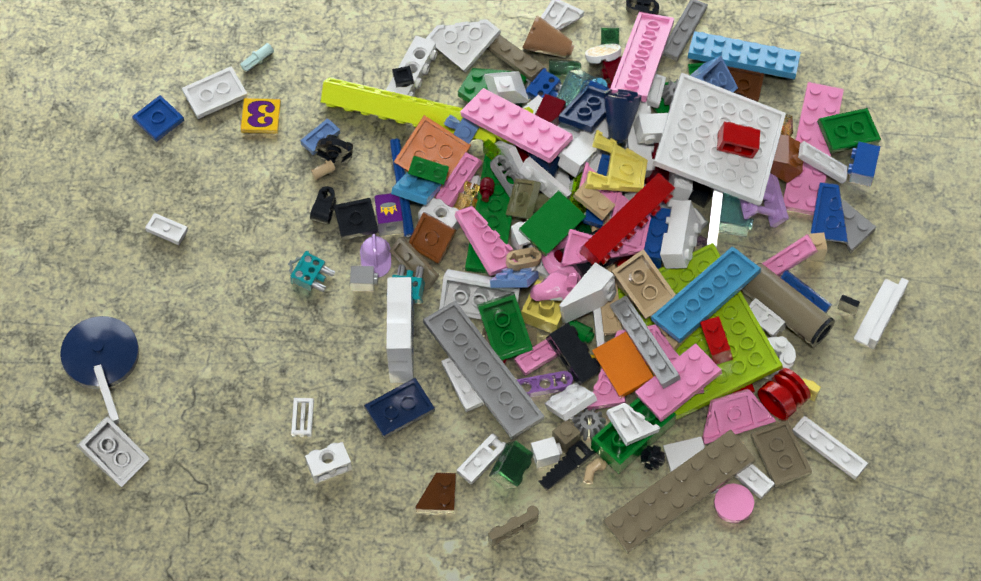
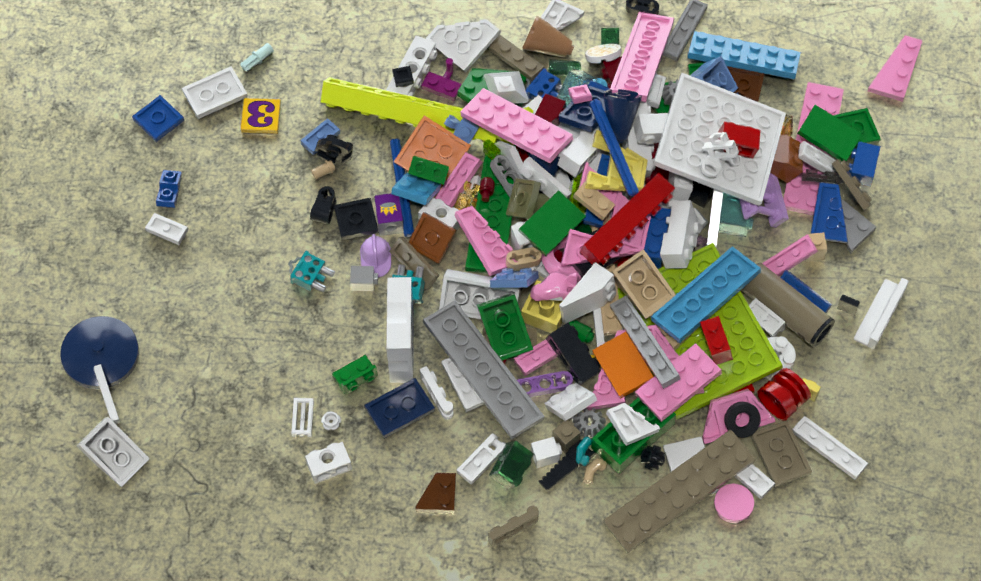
none -> blue slope [156,170,182,208]
none -> white plate [321,411,341,430]
none -> green bracket [332,354,378,394]
none -> white plate [420,366,454,420]
none -> magenta plate [421,58,462,101]
none -> bright pink tile [568,84,592,104]
none -> teal arm [576,437,592,466]
none -> blue axle [590,99,639,196]
none -> white piece [701,132,739,178]
none -> black tyre [724,401,761,438]
none -> green tile [797,104,862,161]
none -> clear smoke plate [801,169,841,184]
none -> dark tan plate [832,159,872,210]
none -> bright pink wing [867,35,923,102]

